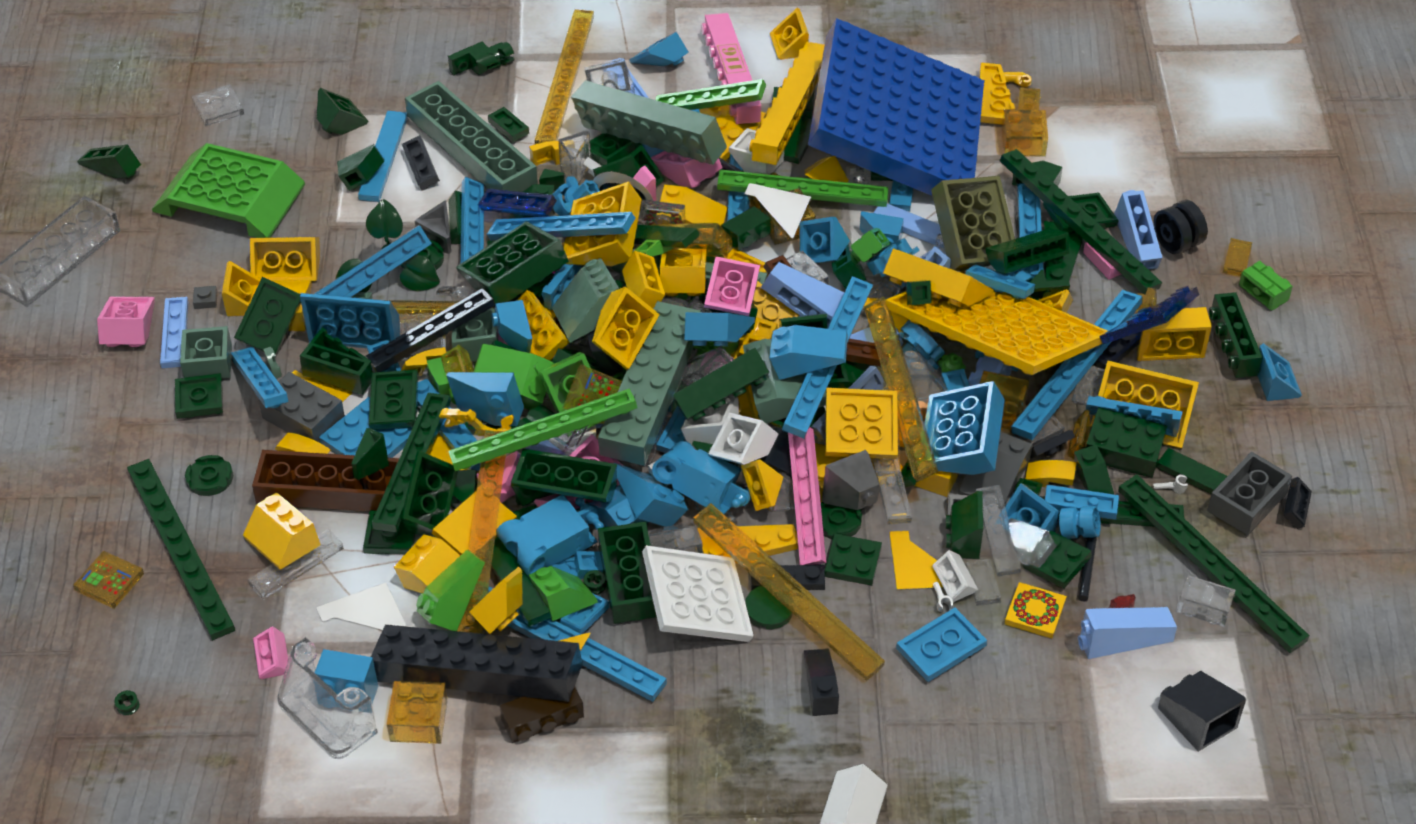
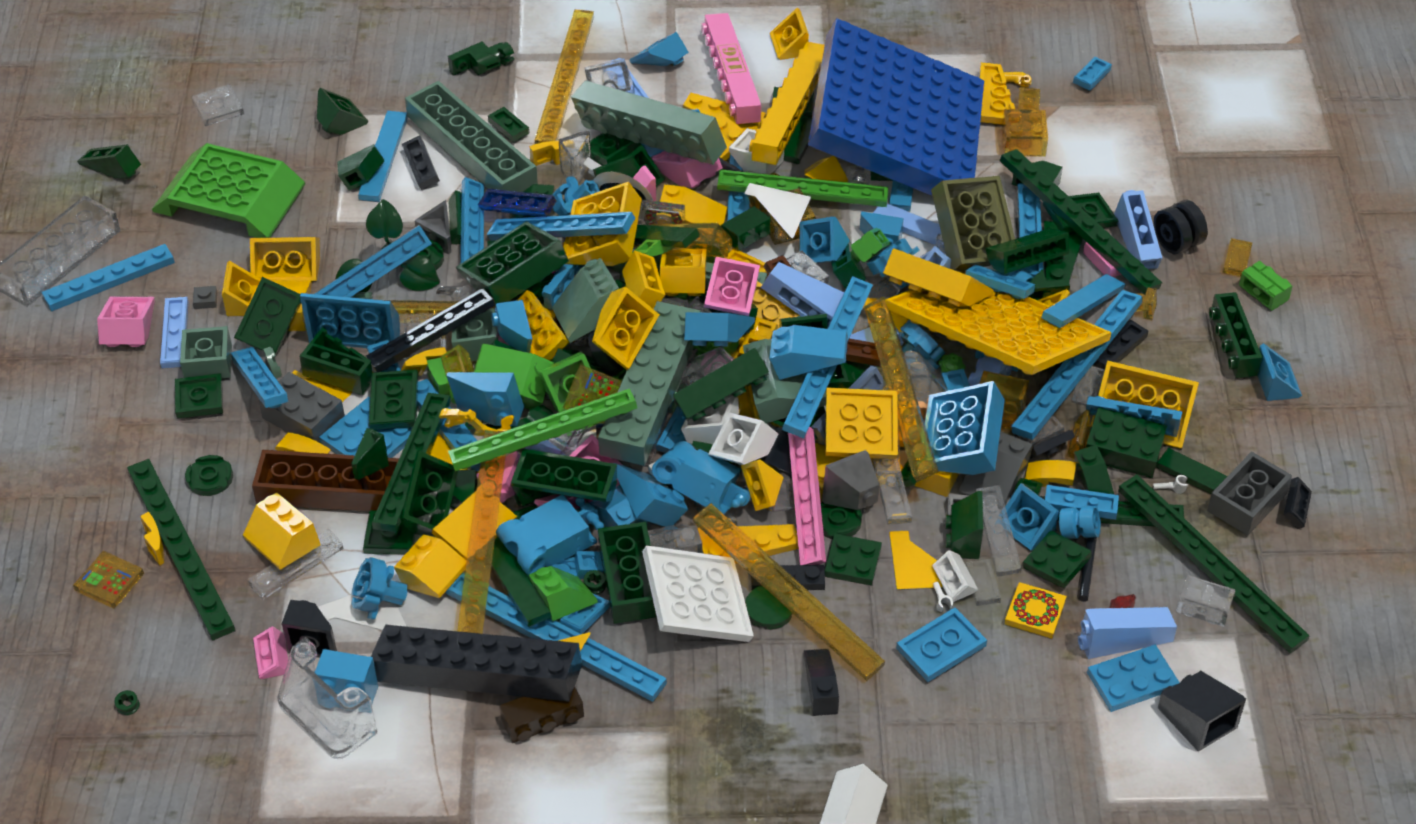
clear yellow brick [387,681,448,744] -> none
bright green slope [416,550,485,631] -> none
yellow slope [469,567,522,634] -> none
dark green slope [539,168,565,191] -> none
bright green plate [655,79,766,110] -> none
dark green tile [906,280,931,305] -> none
clear slope [1008,518,1056,568] -> none
clear blue wing [1100,286,1200,344] -> none
yellow slope [1137,307,1211,361] -> none
none -> dark azure plate [42,244,175,312]
none -> yellow slope [140,512,164,565]
none -> black slope [281,599,337,658]
none -> dark azure piece [351,557,408,620]
none -> dark azure tile [1041,274,1125,328]
none -> dark azure plate [1073,57,1112,91]
none -> dark azure plate [1087,644,1180,712]

